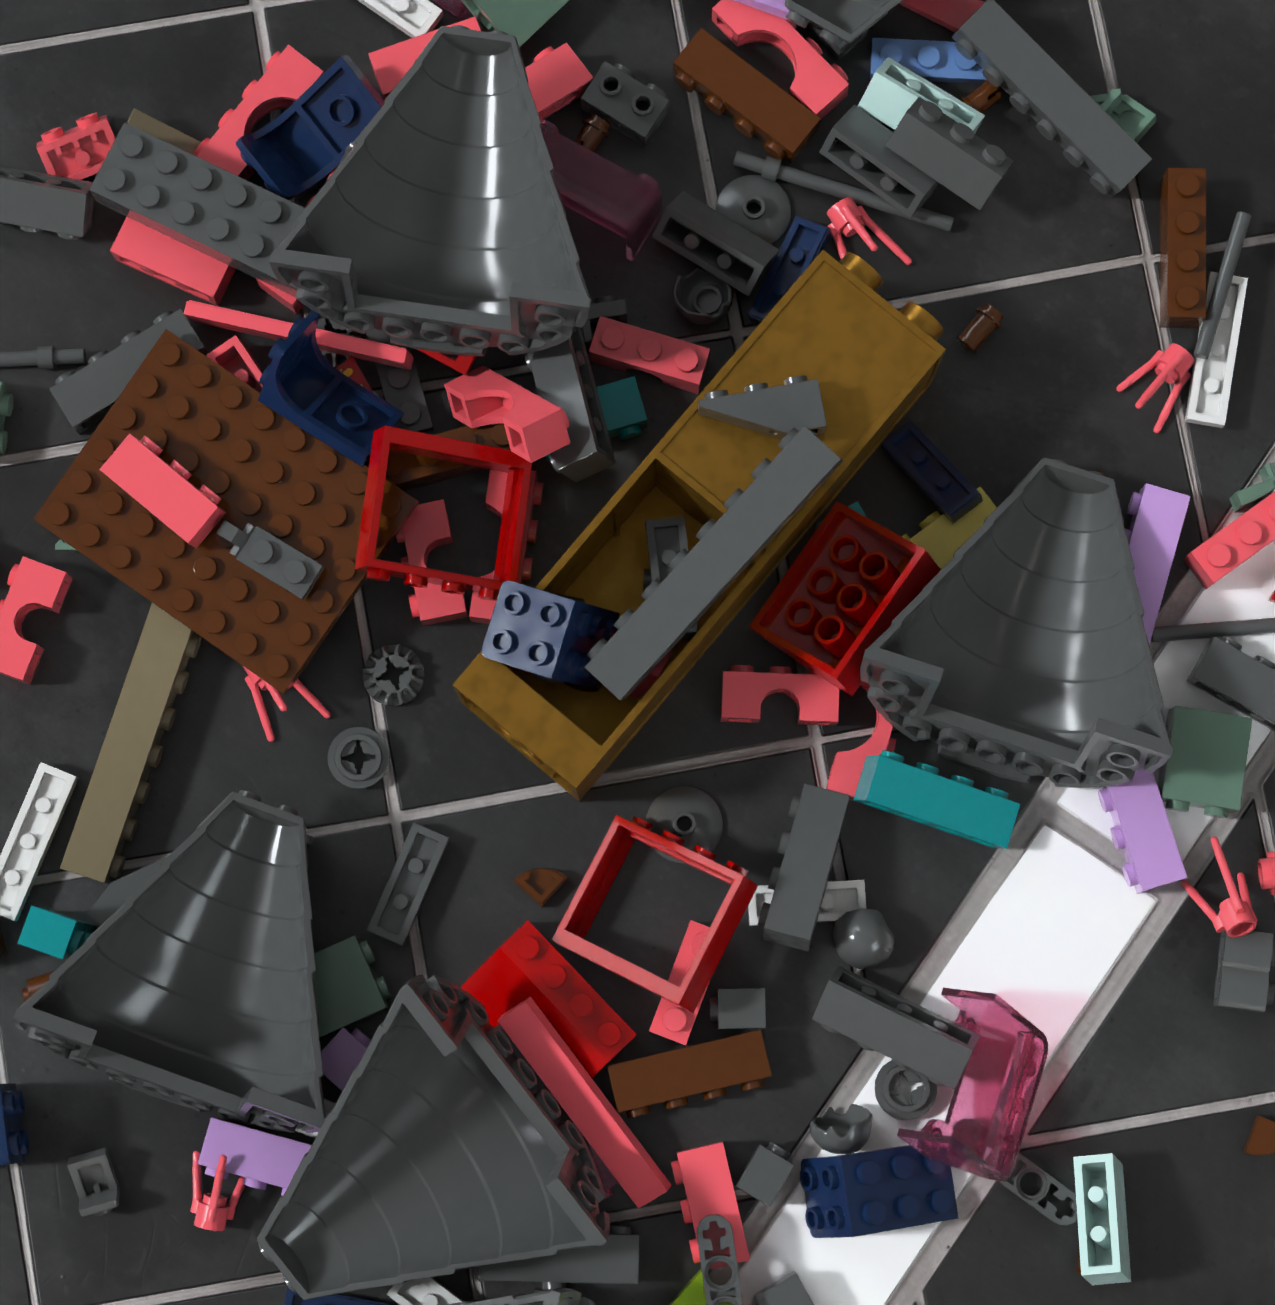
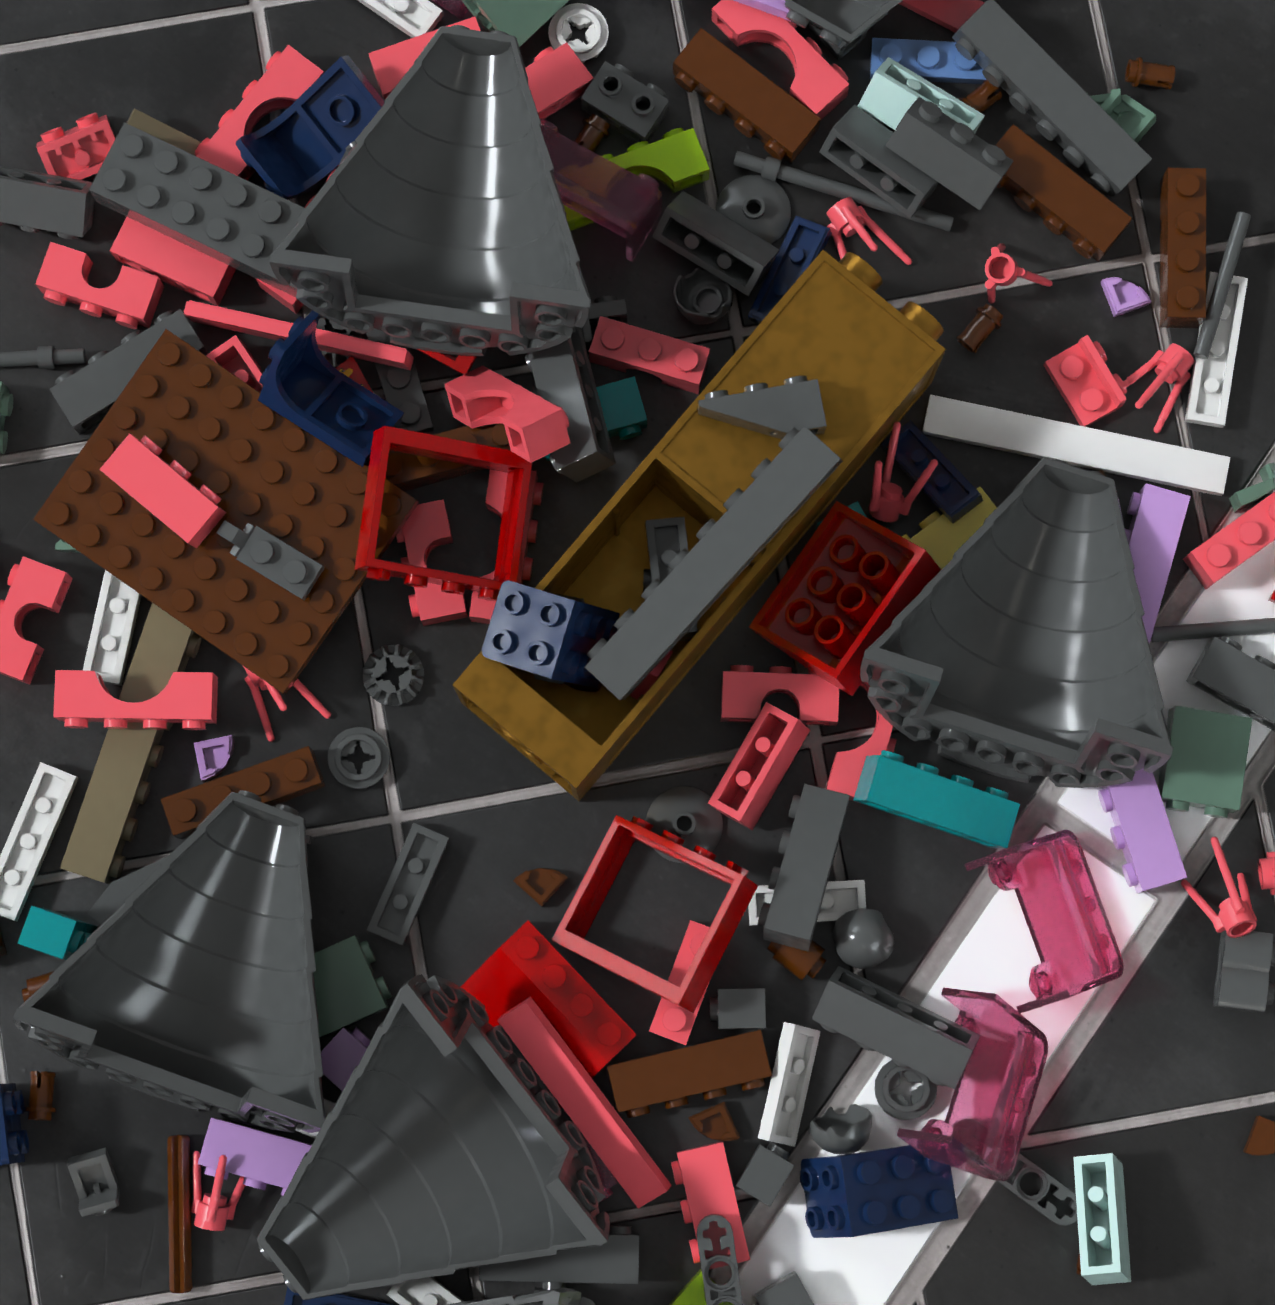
none -> reddish brown pin [24,1071,56,1121]
none -> coral arch [35,242,164,329]
none -> coral arch [53,670,218,730]
none -> white plate [83,570,142,686]
none -> reddish brown brick [161,746,326,839]
none -> reddish brown axle [167,1135,192,1293]
none -> lavender tile [194,735,234,782]
none -> white gear [548,3,609,63]
none -> lime arch [555,128,710,231]
none -> reddish brown tile [688,1101,740,1141]
none -> coral brick [708,702,810,831]
none -> white plate [758,1022,821,1147]
none -> reddish brown brick [767,940,827,980]
none -> coral plant [868,421,938,522]
none -> white tile [922,395,1230,496]
none -> clear pink windscreen [965,830,1124,1014]
none -> coral plant [985,243,1053,304]
none -> reddish brown brick [995,124,1132,262]
none -> coral bracket [1043,335,1127,427]
none -> lavender tile [1100,277,1151,317]
none -> reddish brown pin [1125,57,1175,90]

